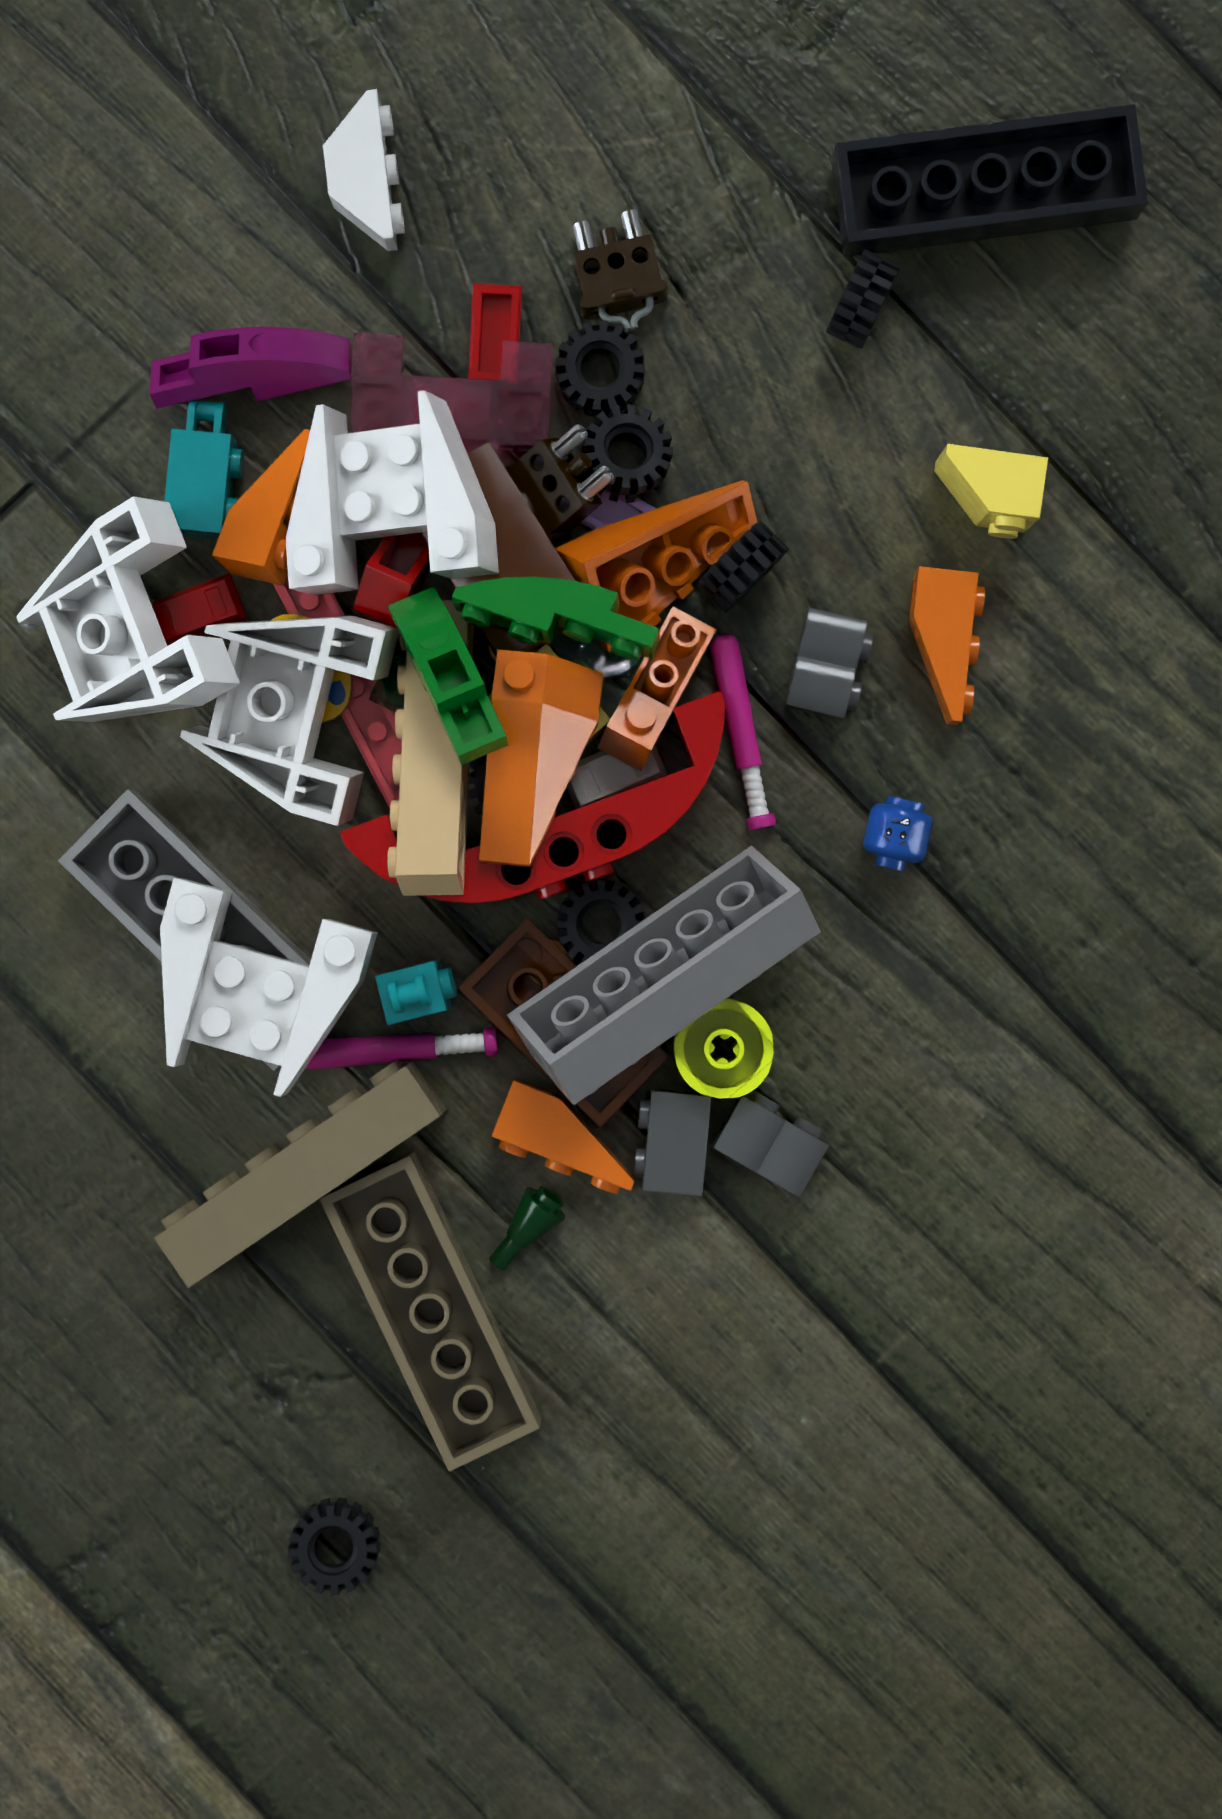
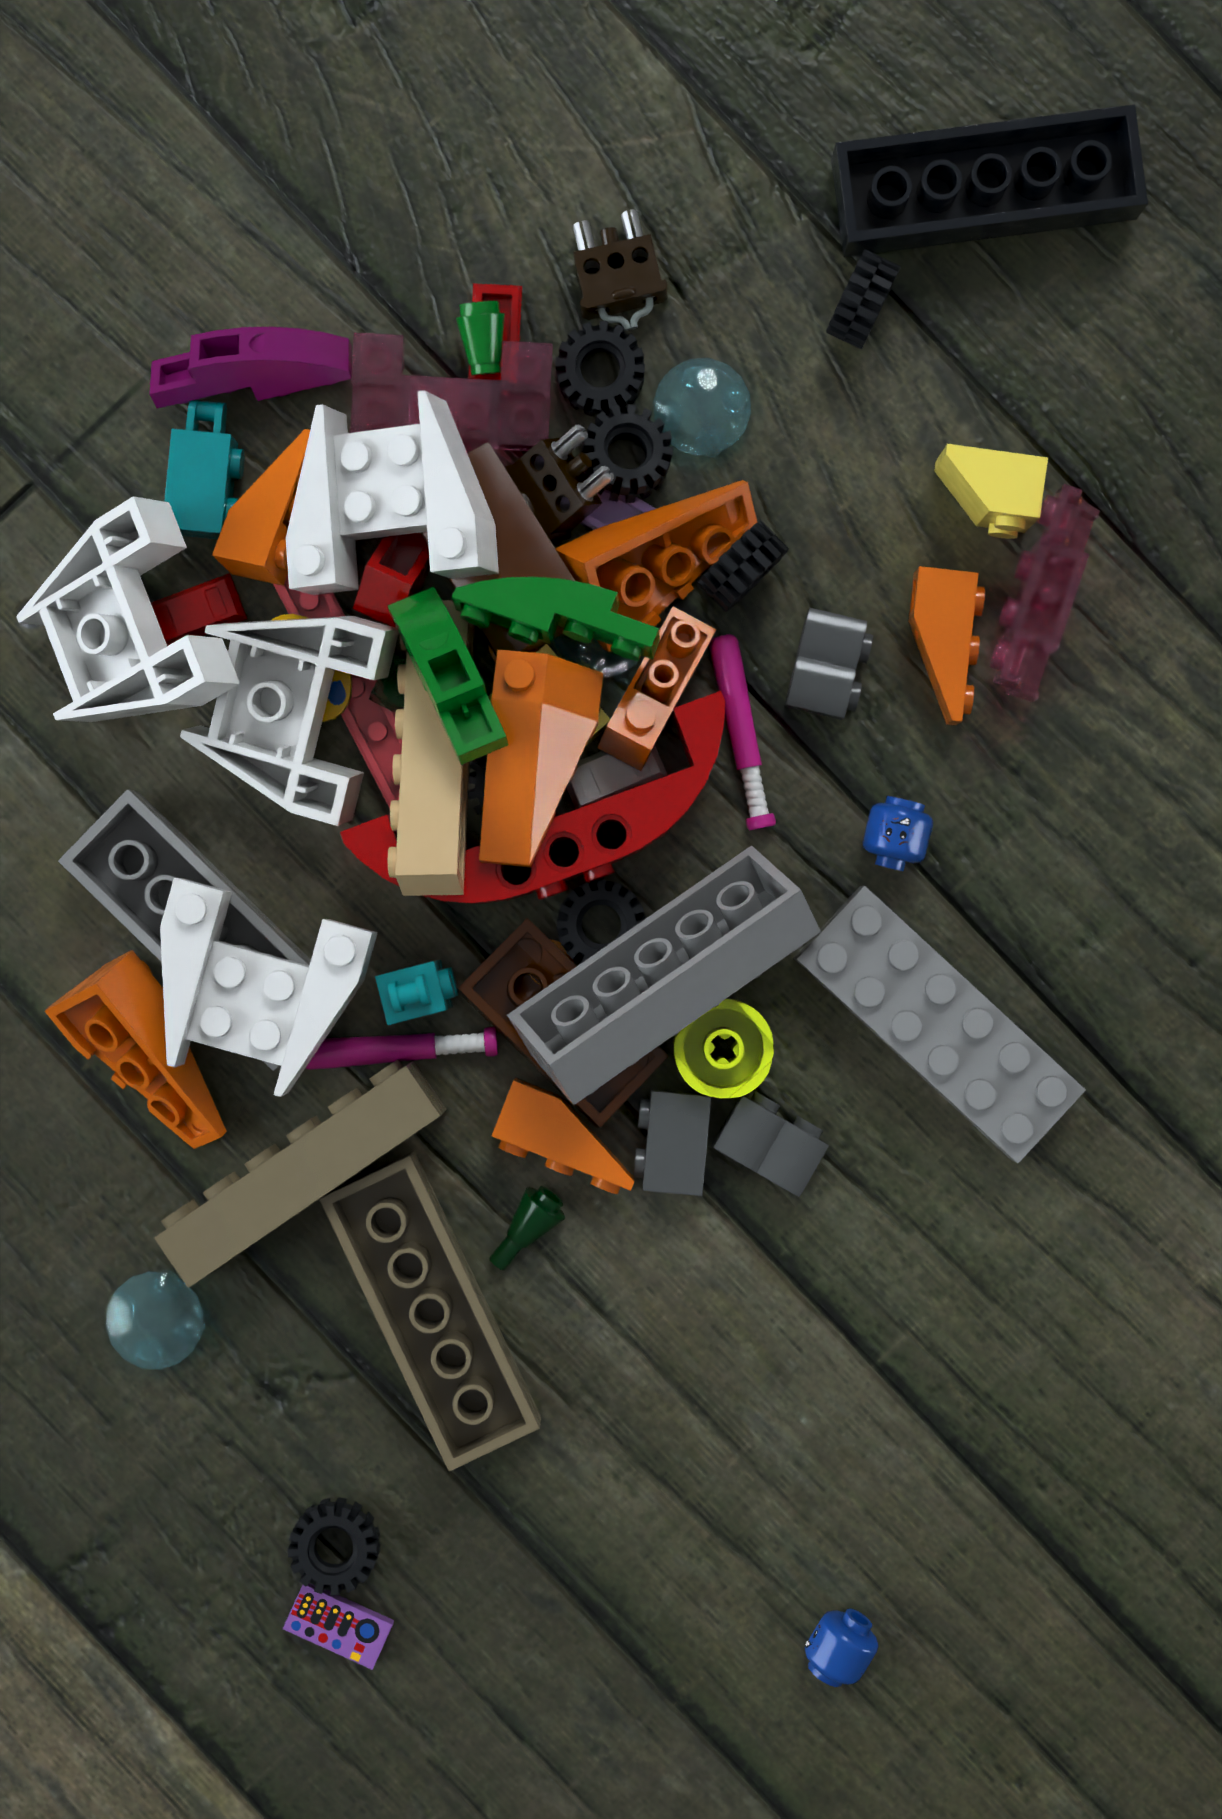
white slope [323,89,405,251] -> none
none -> orange wedge [44,950,227,1149]
none -> clear light blue dish [106,1271,205,1370]
none -> tile [283,1583,394,1670]
none -> green cone [455,301,505,375]
none -> clear light blue dish [653,358,751,457]
none -> light grey brick [793,886,1086,1163]
none -> blue head [804,1609,879,1687]
none -> clear pink bracket [989,484,1100,702]

